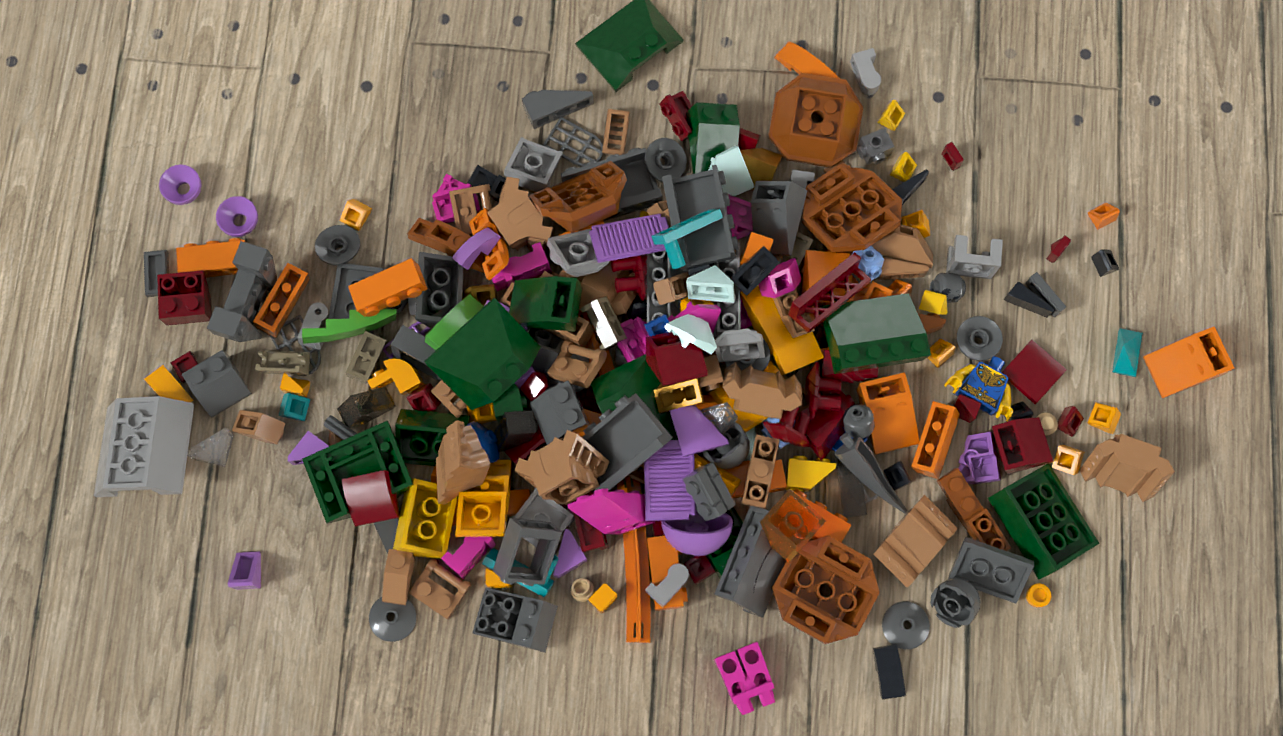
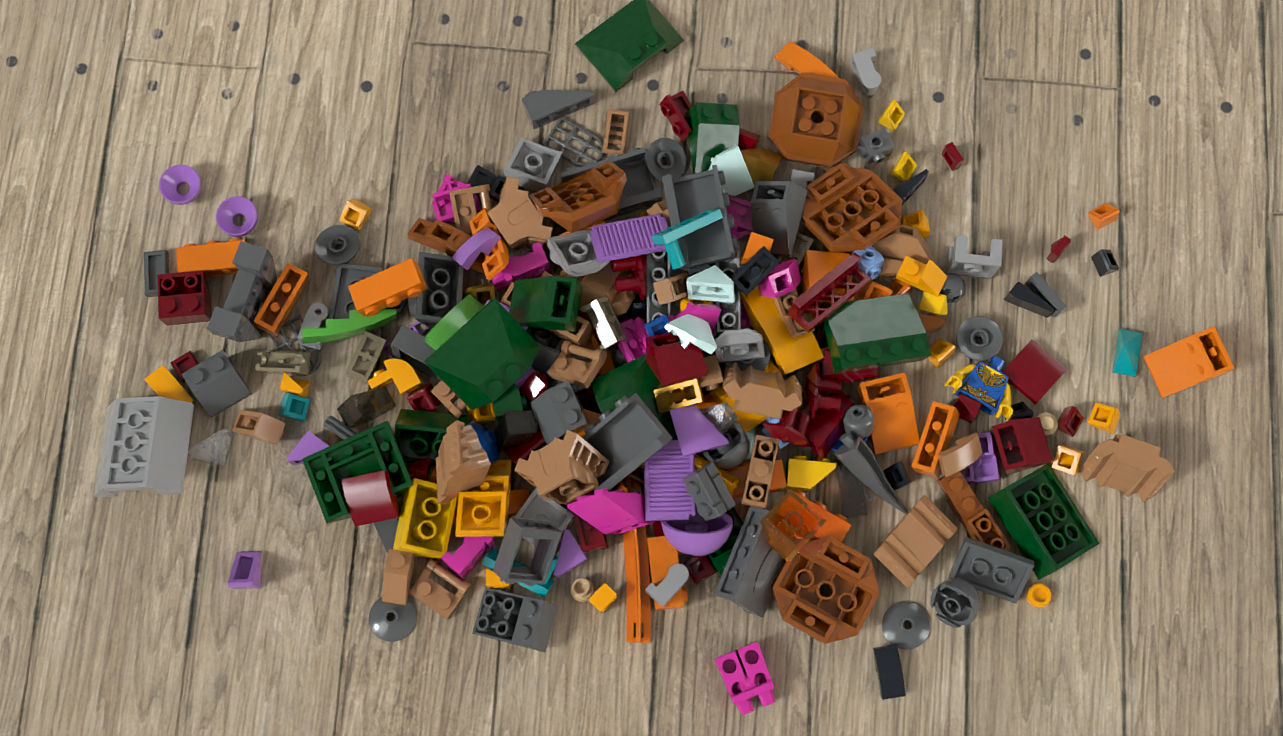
none -> dark red slope [406,457,431,481]
none -> light orange slope [896,256,947,297]
none -> medium nougat slope [937,433,982,477]

